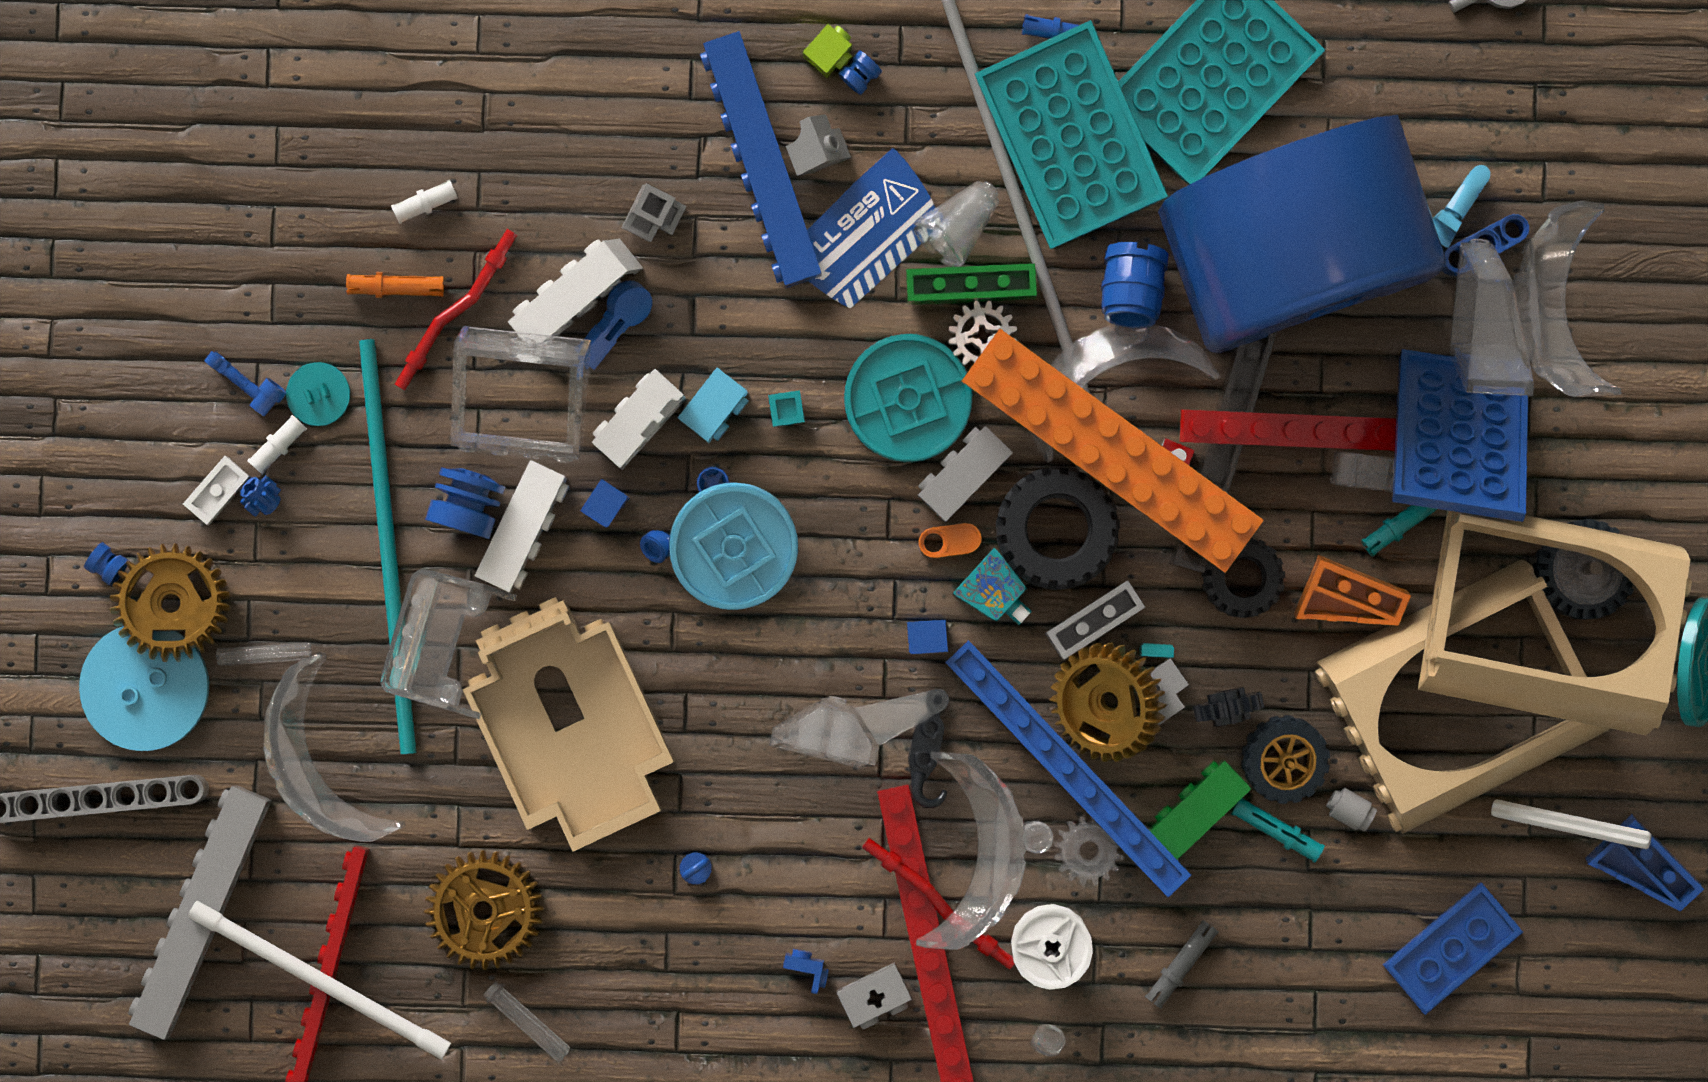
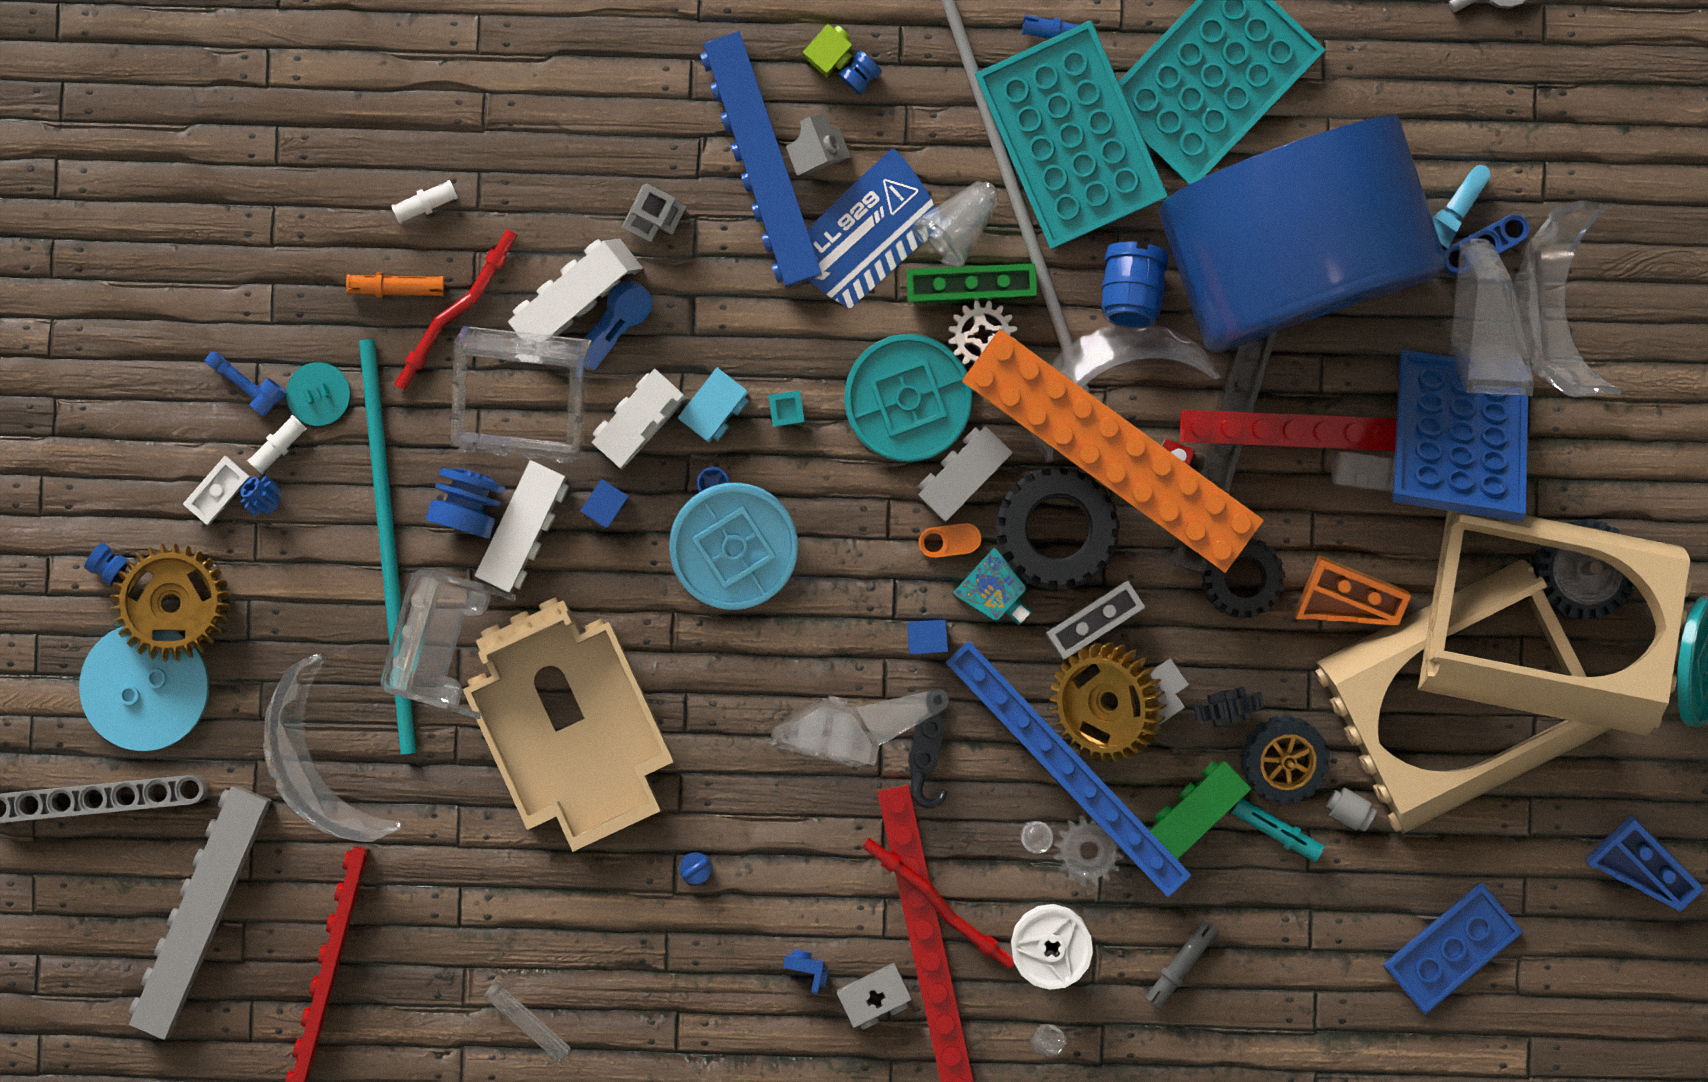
white piece [187,900,451,1060] -> none
clear axle [216,643,312,666] -> none
pearl gold gear [424,850,544,970] -> none
blue tile [640,530,670,563] -> none
clear windscreen [916,751,1027,950] -> none
teal tile [1139,643,1174,658] -> none
teal pin [1361,505,1437,557] -> none
white axle [1491,799,1652,849] -> none

